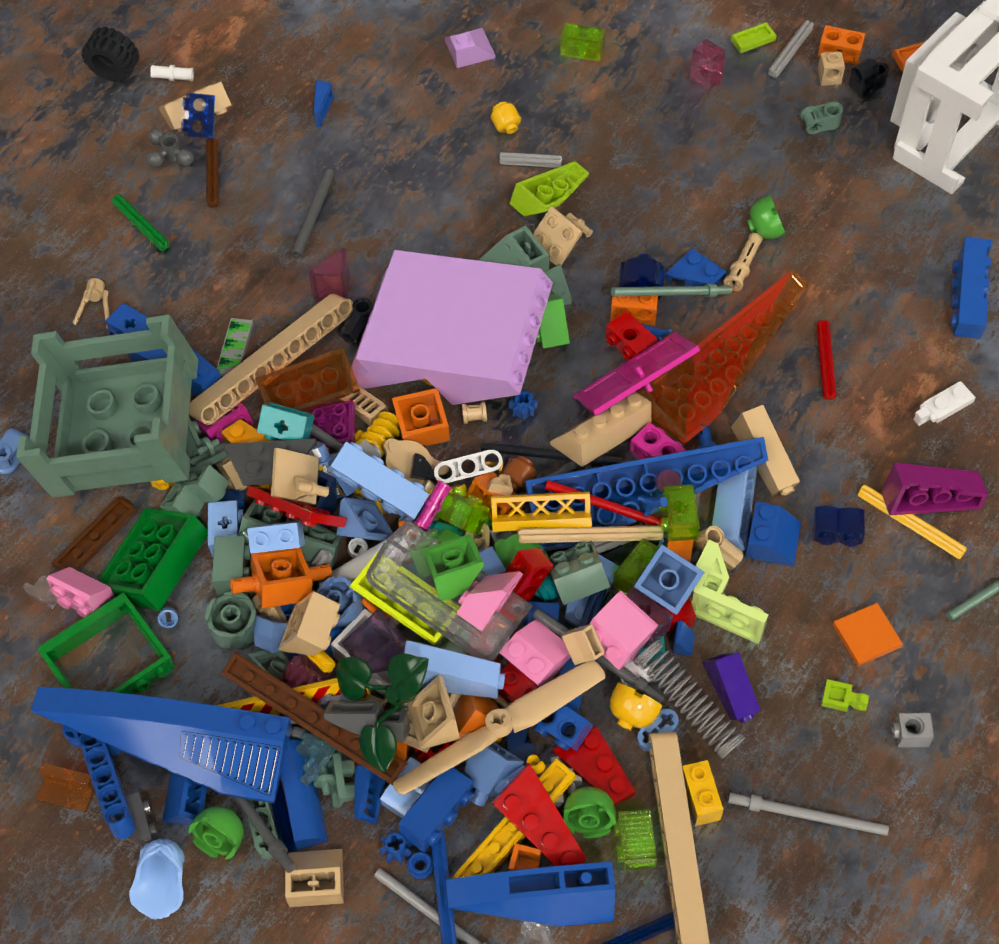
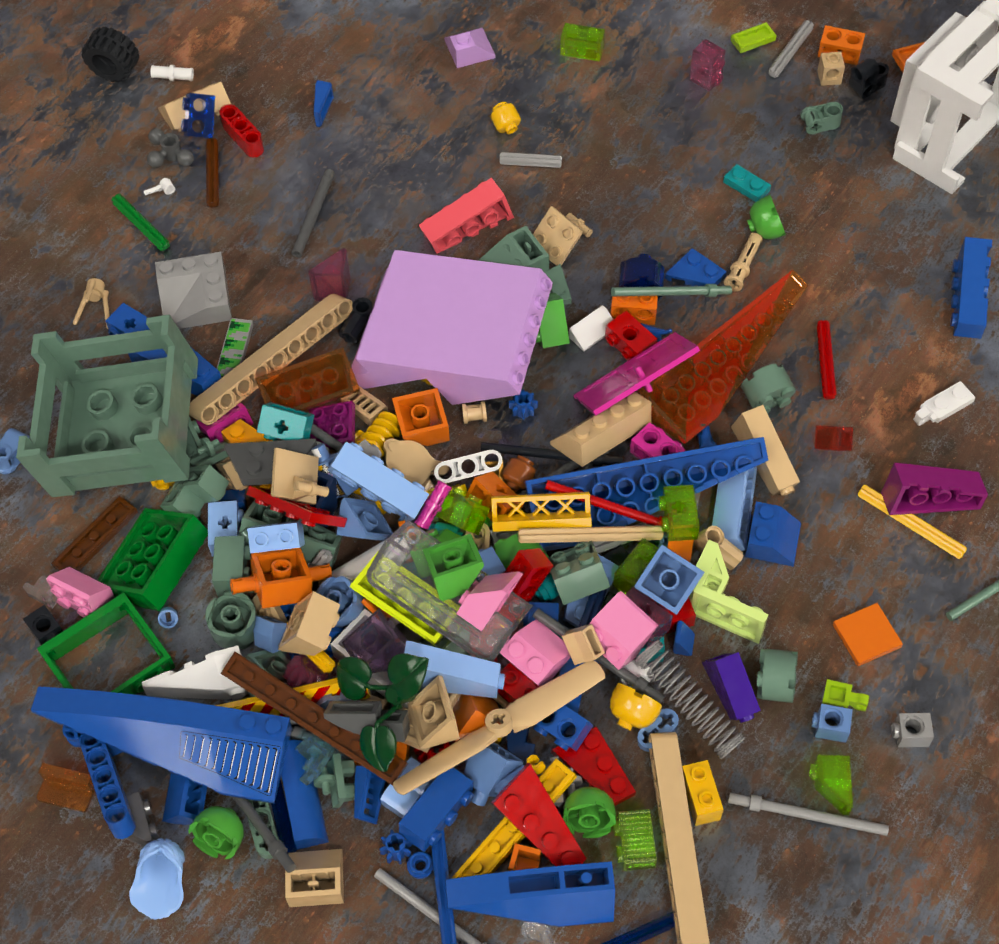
white hinge [347,538,368,558] -> none
black tile [410,453,435,482] -> none
tan tile [487,474,513,496] -> none
lime wedge [510,161,589,216] -> none
blue bar [637,495,668,517] -> none
clear pink tile [656,470,681,494] -> none
clear blue brick [813,506,865,547] -> none
none -> black brick [23,605,63,645]
none -> white wedge [142,646,249,700]
none -> white hand [144,178,175,196]
none -> light grey slope [155,252,232,329]
none -> red beam [220,104,264,158]
none -> coral wedge [419,177,514,254]
none -> white slope [569,305,614,352]
none -> teal plate [723,164,771,202]
none -> sand green brick [741,364,796,414]
none -> sand green brick [757,648,798,703]
none -> clear neon green slope [810,755,853,815]
none -> medium blue brick [811,704,853,743]
none -> clear red panel [815,425,853,451]

